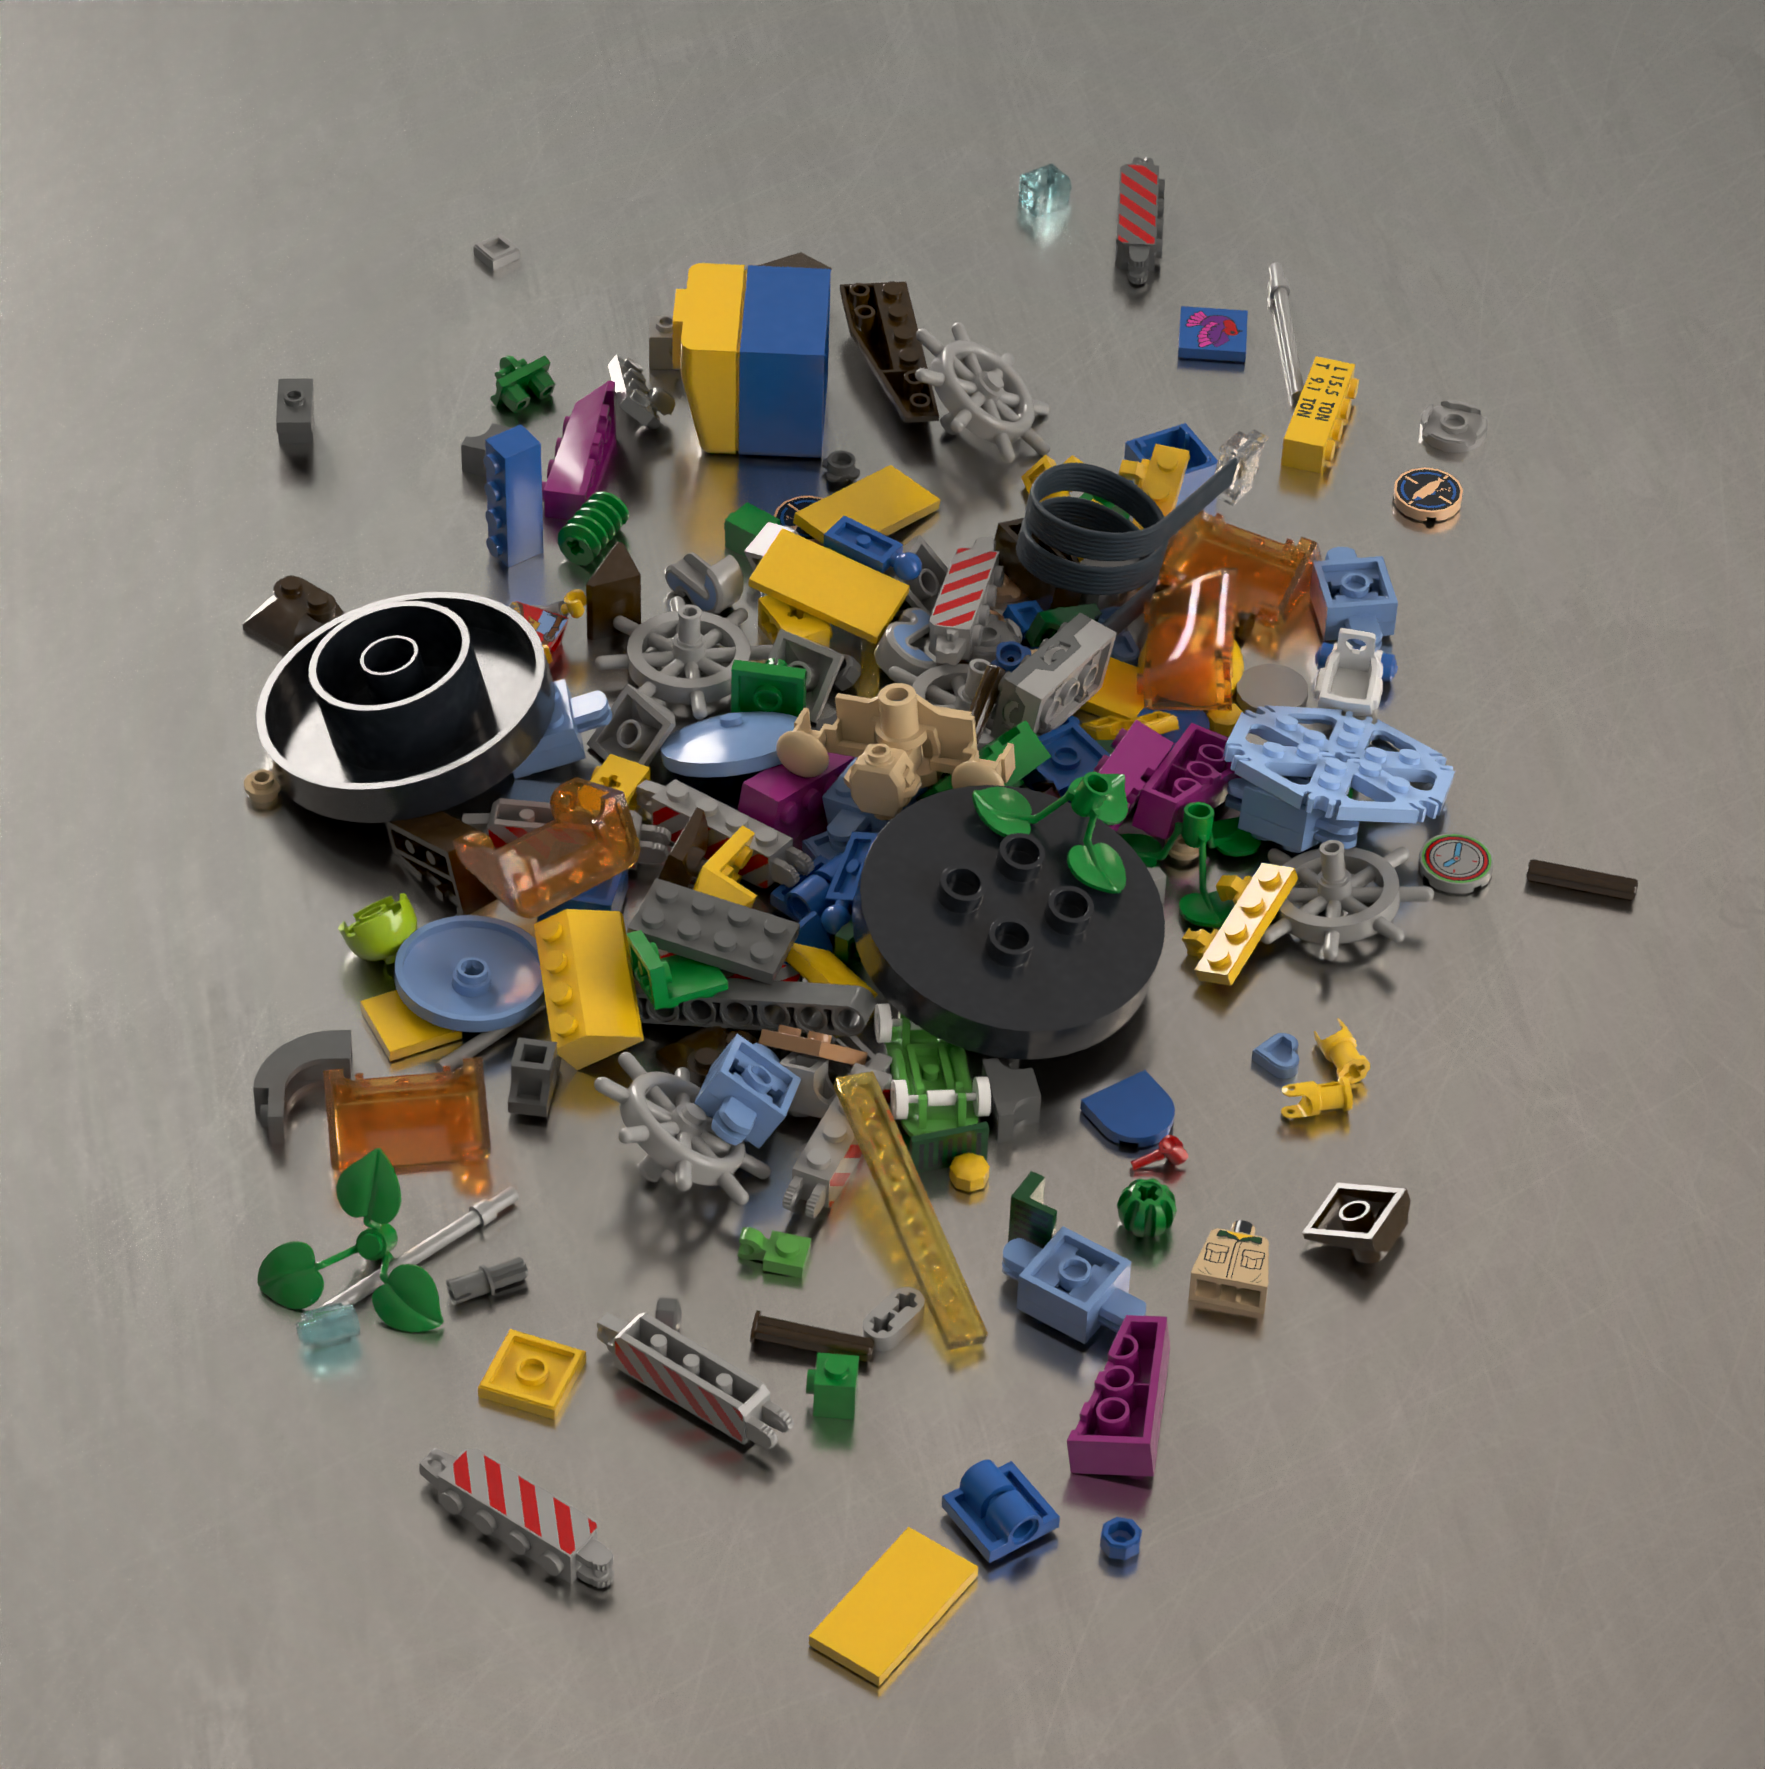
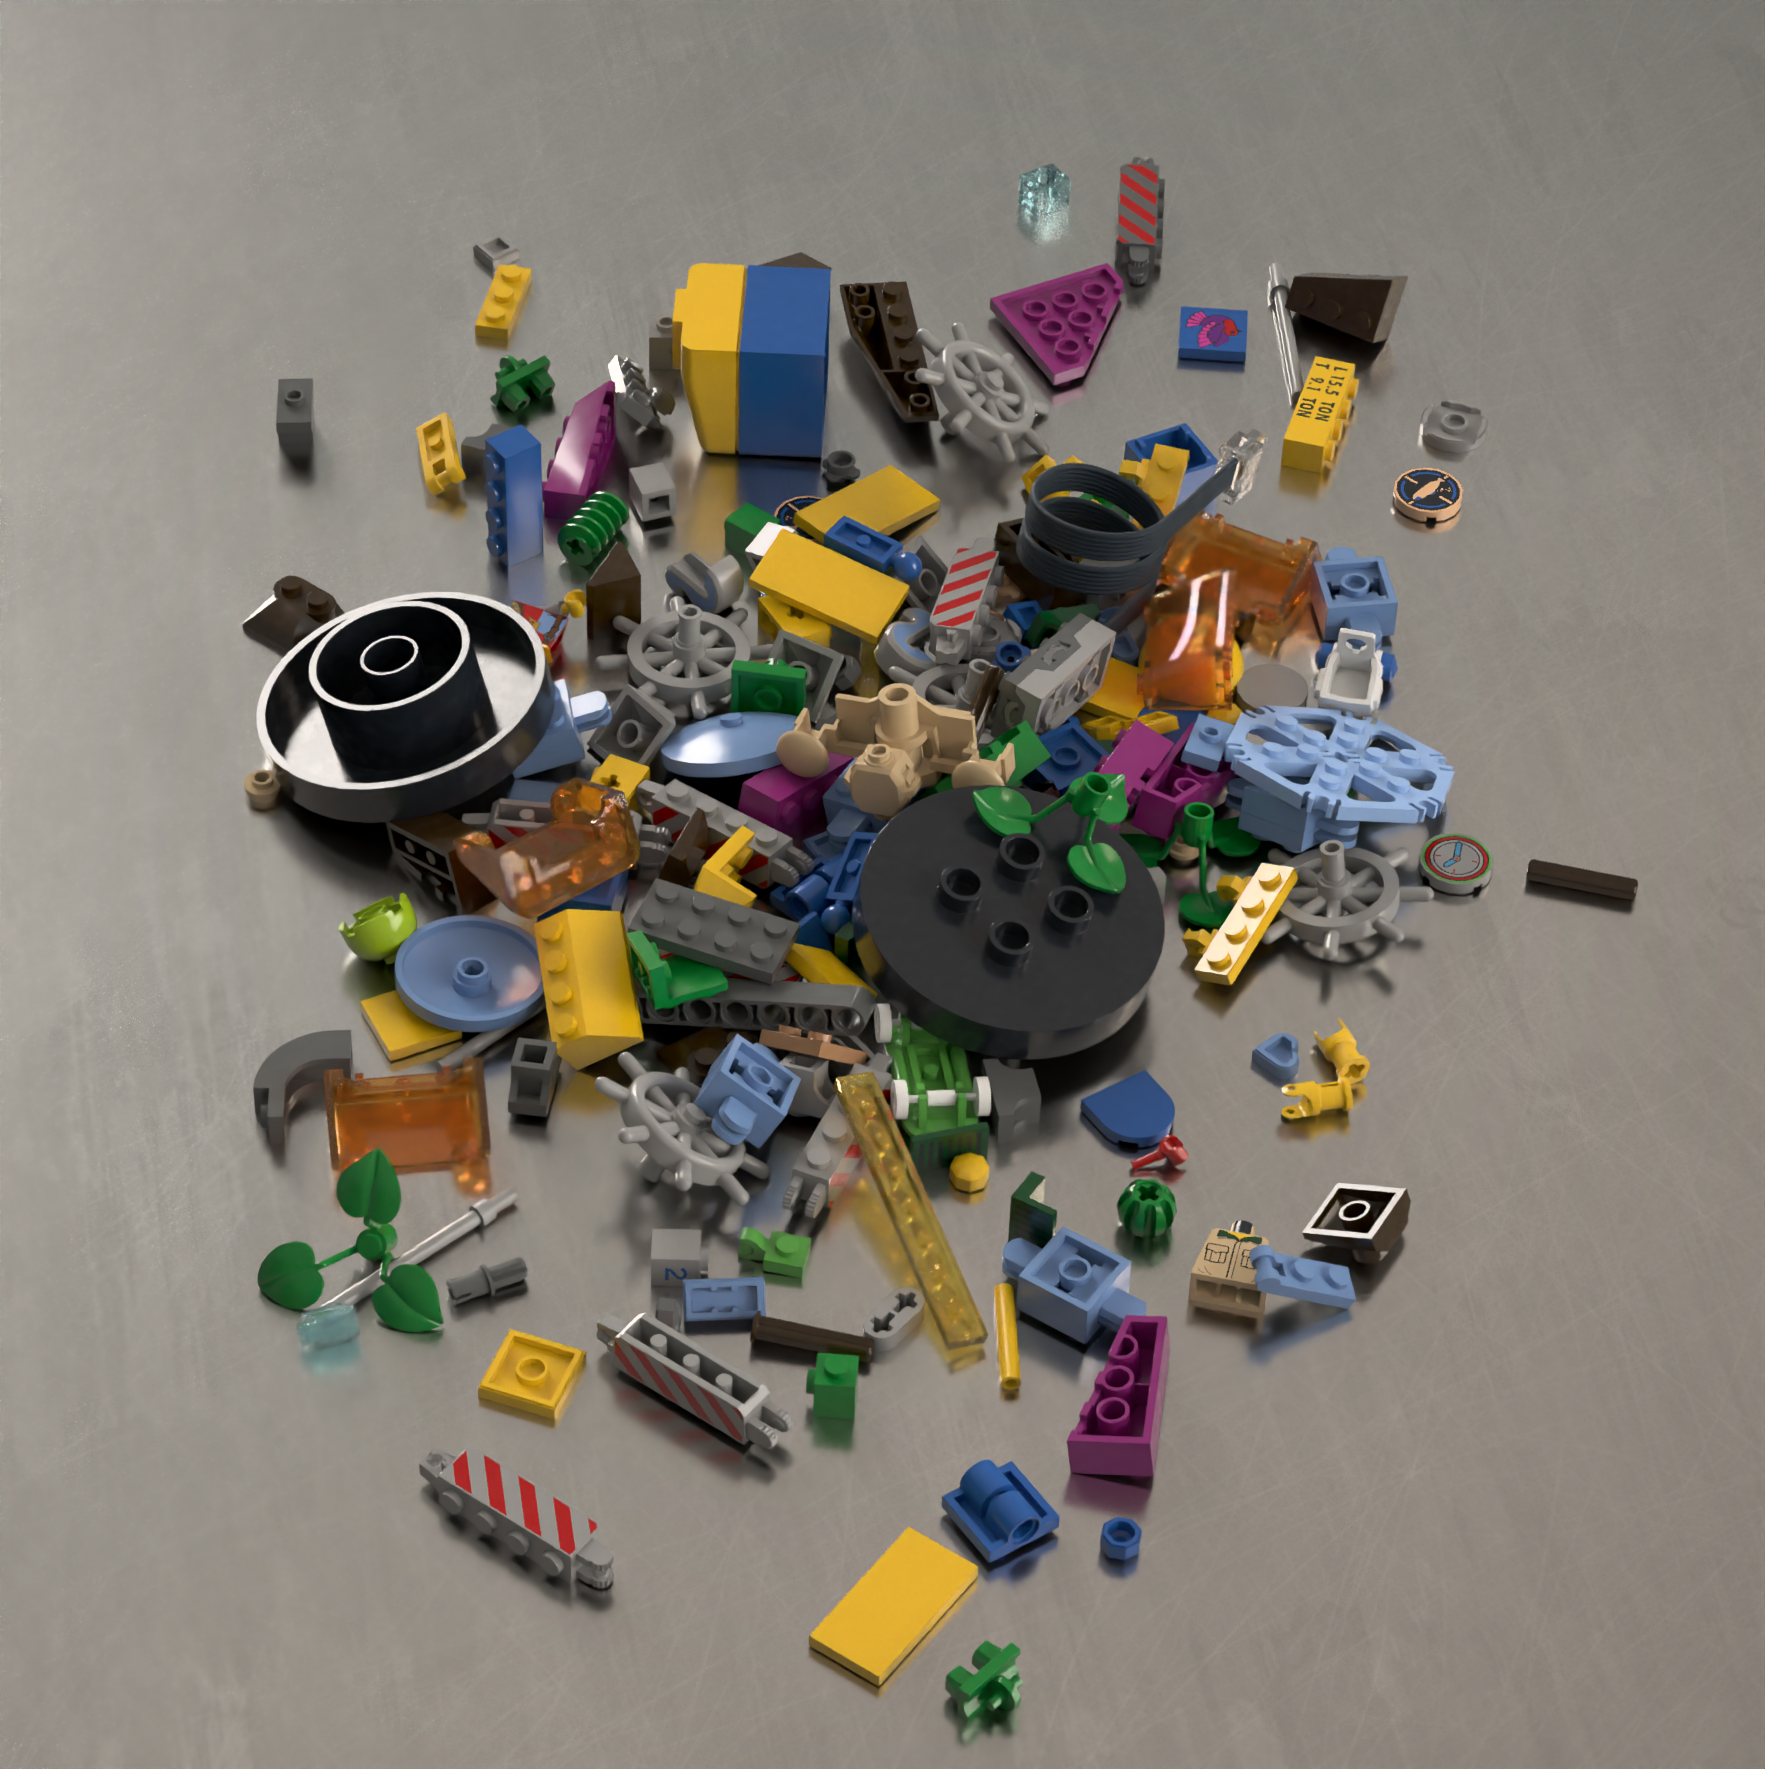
none -> yellow plate [416,412,466,496]
none -> yellow plate [475,264,532,340]
none -> light grey brick [629,462,676,522]
none -> light grey brick [651,1229,709,1287]
none -> medium blue plate [682,1277,766,1321]
none -> green hips [945,1640,1023,1722]
none -> magenta plate [990,263,1124,385]
none -> yellow piece [994,1283,1021,1390]
none -> medium blue plate [1181,714,1234,772]
none -> medium blue plate [1249,1245,1356,1309]
none -> dark brown wedge [1284,273,1408,343]

